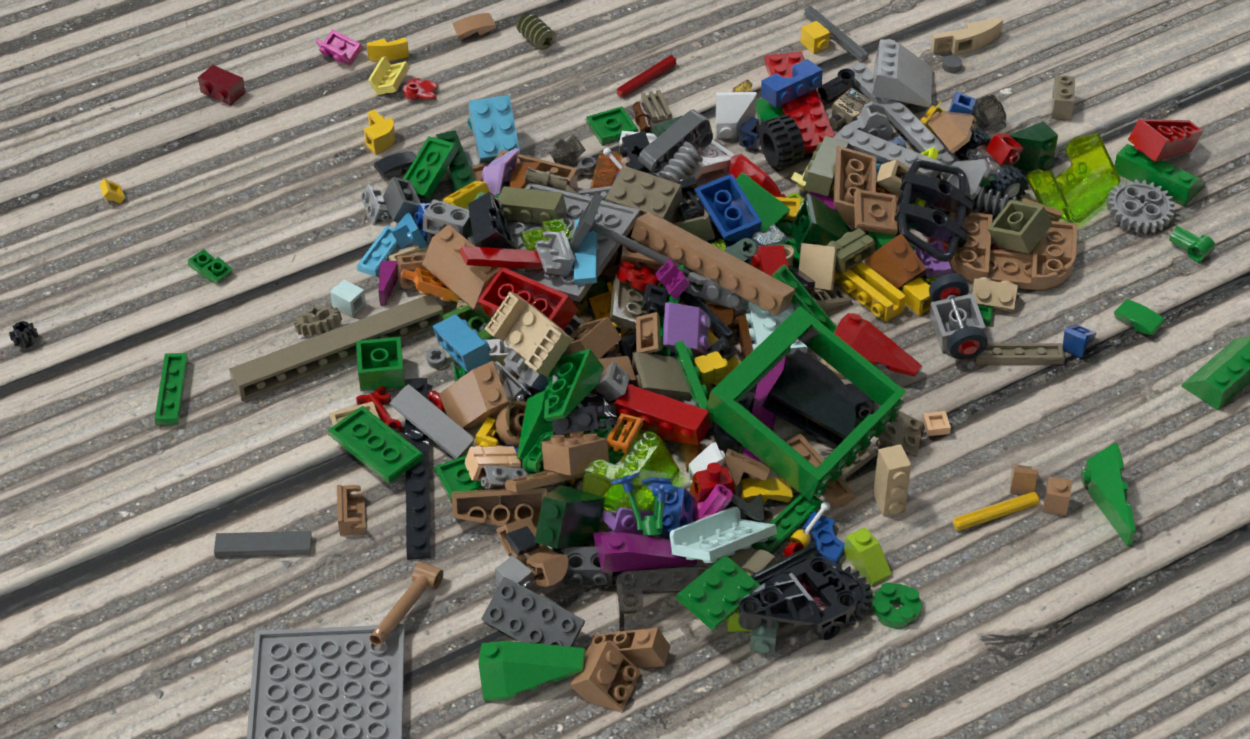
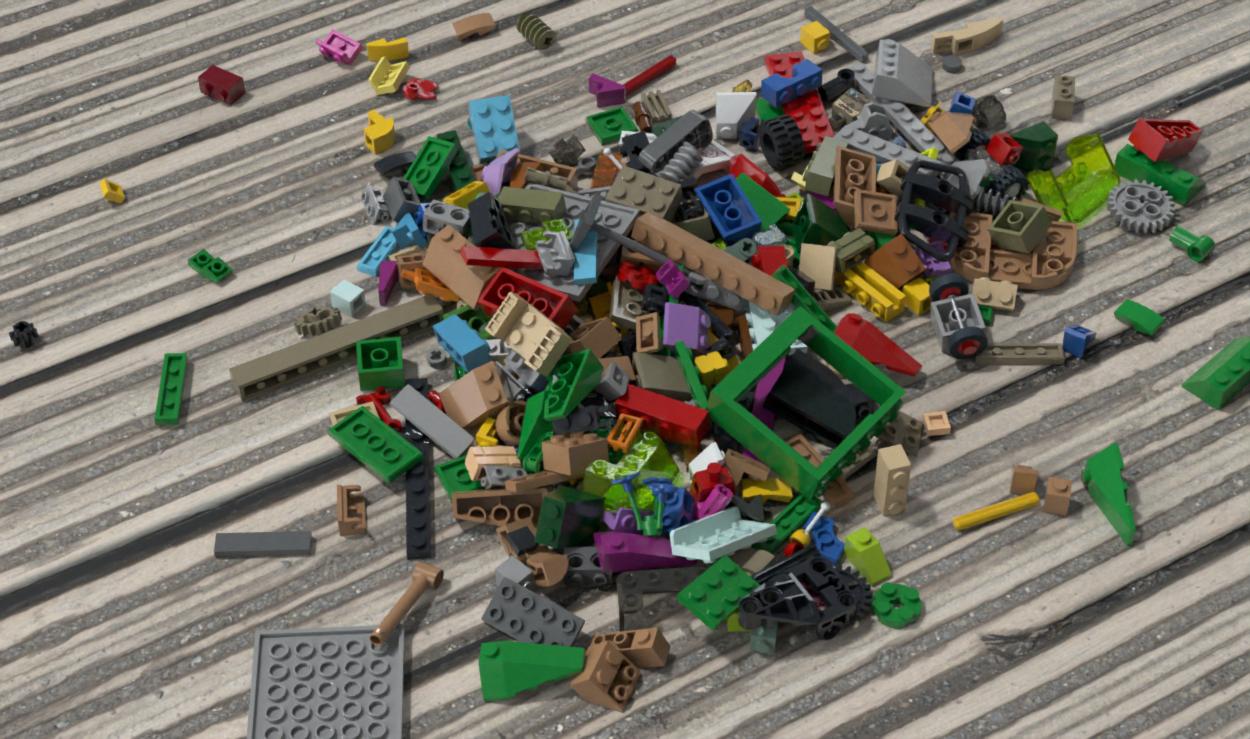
none -> magenta slope [589,73,626,108]

